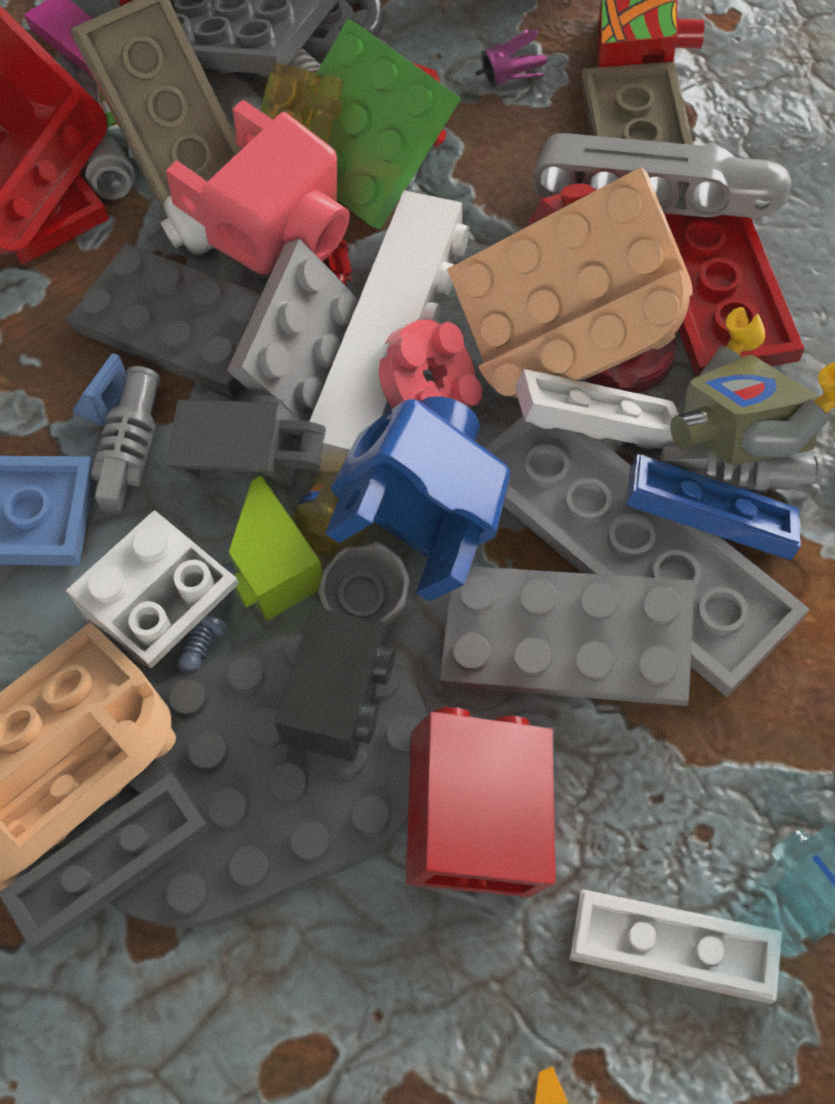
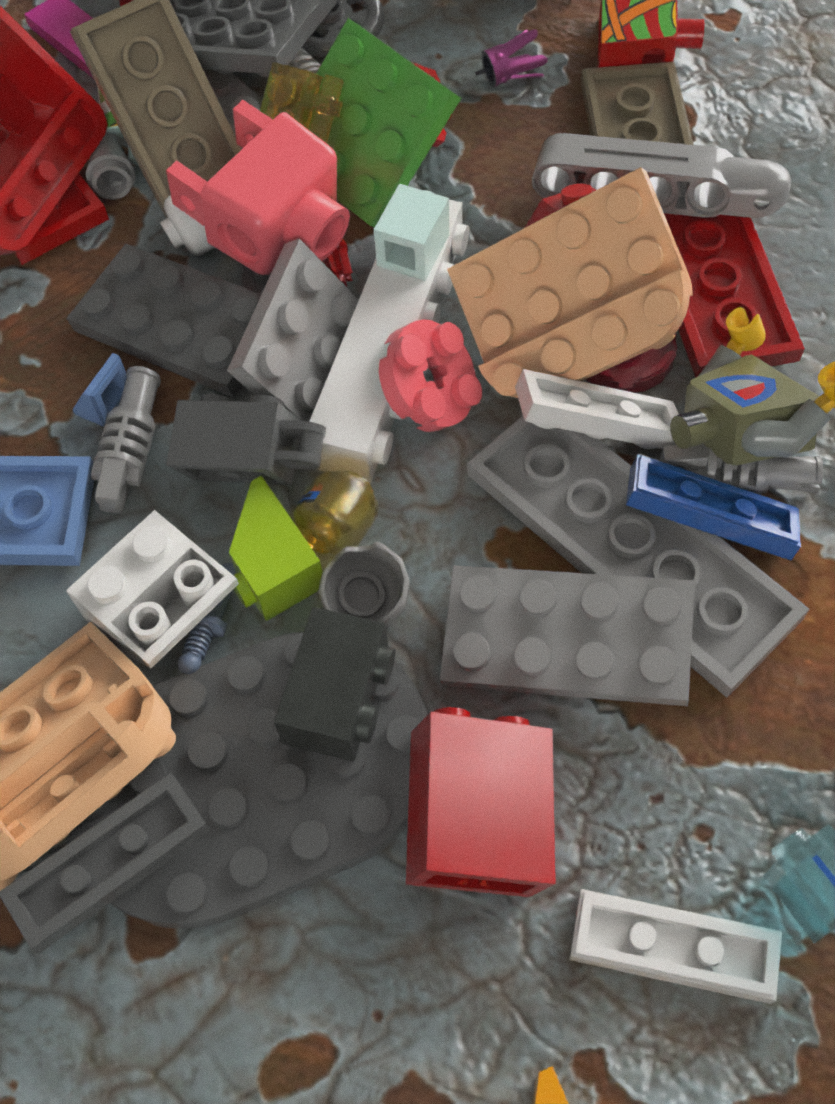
blue piece [325,396,510,602] -> none
none -> light aqua brick [374,184,449,281]

